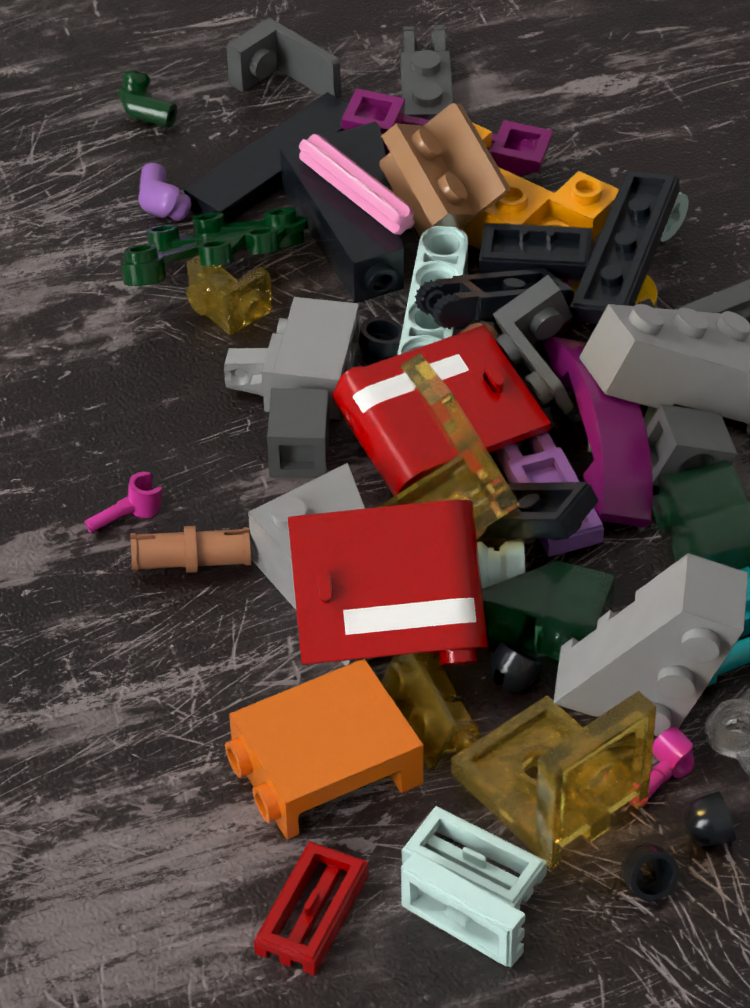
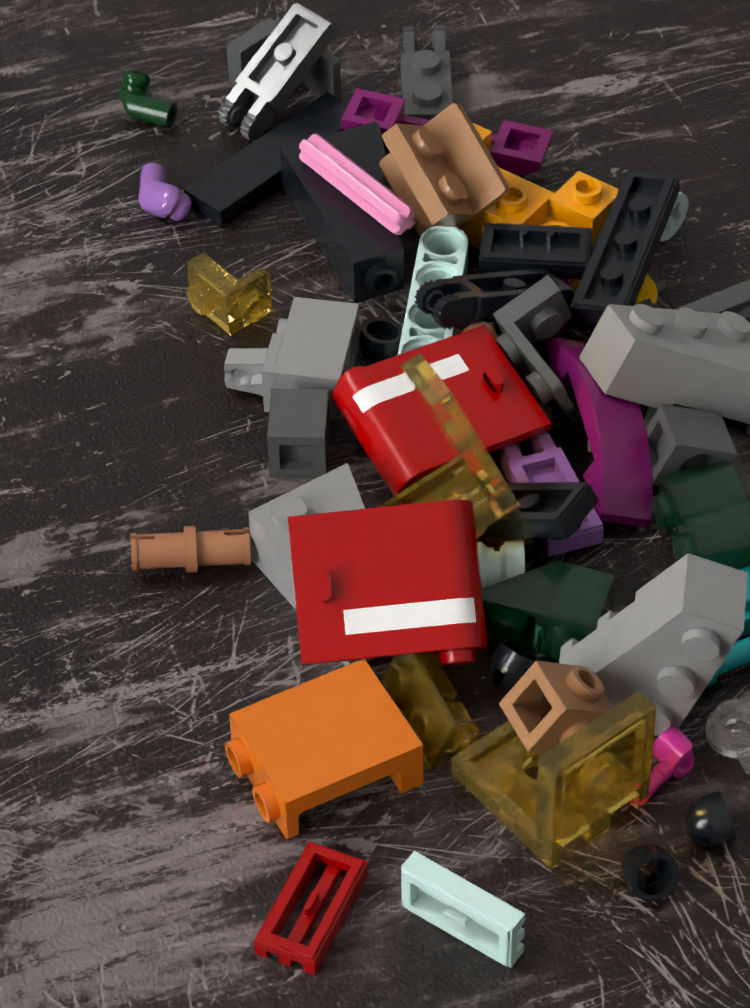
dark pink hand [84,472,163,533] -> none
dark green plant [121,208,308,286] -> none
light aqua tile [402,806,547,910] -> none
none -> hinge [218,2,338,142]
none -> medium nougat brick [499,661,617,757]

